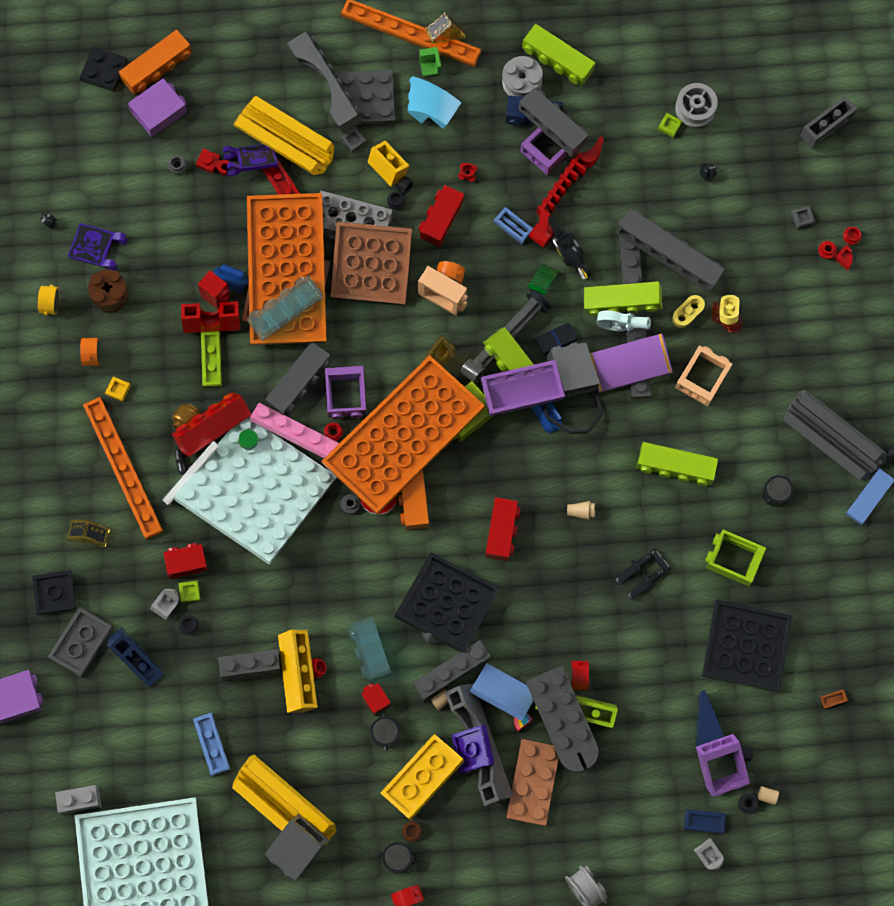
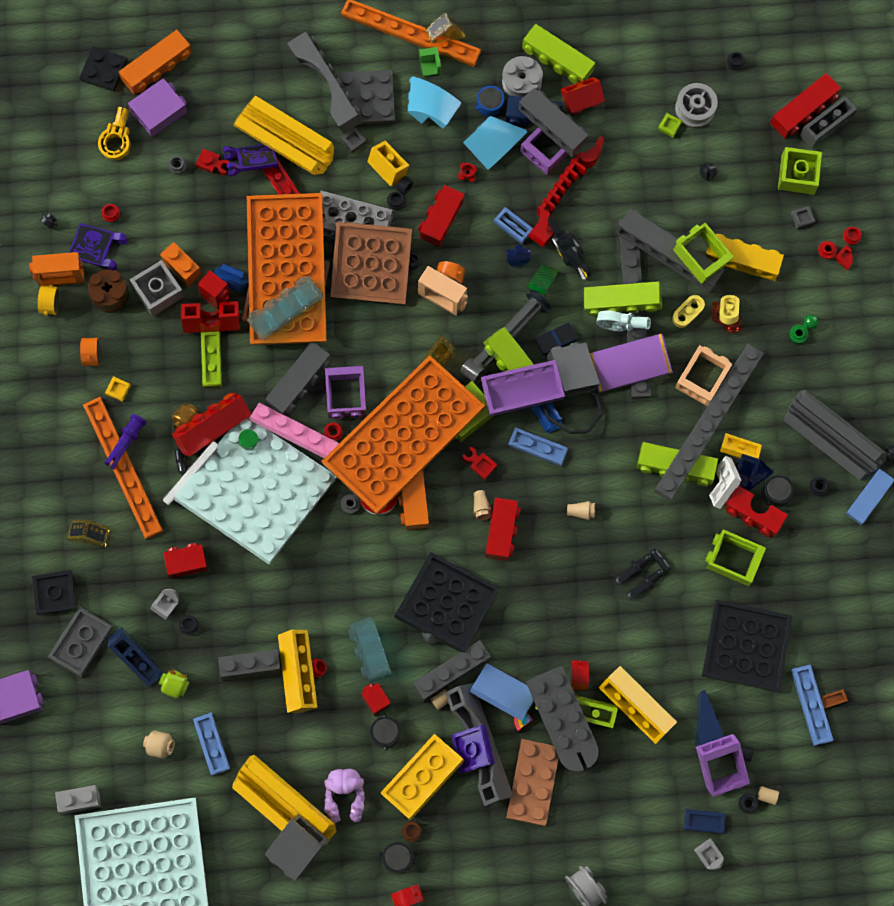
lime tile [178,580,201,603] -> none
none -> orange window [29,252,85,287]
none -> yellow pin [98,107,131,160]
none -> red plate [101,204,120,222]
none -> dark purple pin [104,414,146,469]
none -> light grey brick [130,260,184,317]
none -> tan head [143,730,175,759]
none -> lime head [159,669,190,699]
none -> orange brick [160,242,202,287]
none -> lavender hair [324,769,365,824]
none -> black plate [409,252,421,270]
none -> red plate [462,447,497,480]
none -> medium azure slope [463,116,527,170]
none -> tan cone [473,490,492,520]
none -> piece [475,86,505,117]
none -> clear blue piece [506,244,531,268]
none -> medium blue tile [508,427,568,467]
none -> red brick [560,77,605,114]
none -> yellow brick [599,666,677,744]
none -> dark grey plate [654,344,764,502]
none -> lime window [673,223,734,284]
none -> yellow brick [705,234,784,281]
none -> white plate [709,456,741,509]
none -> yellow plate [720,433,762,463]
none -> red arch [724,486,788,538]
none -> black plate [727,52,745,70]
none -> clear blue slope [736,453,774,491]
none -> red brick [770,73,841,139]
none -> lime brick [778,147,822,195]
none -> green plate [789,315,819,345]
none -> medium blue tile [791,664,834,746]
none -> black plate [809,477,829,496]

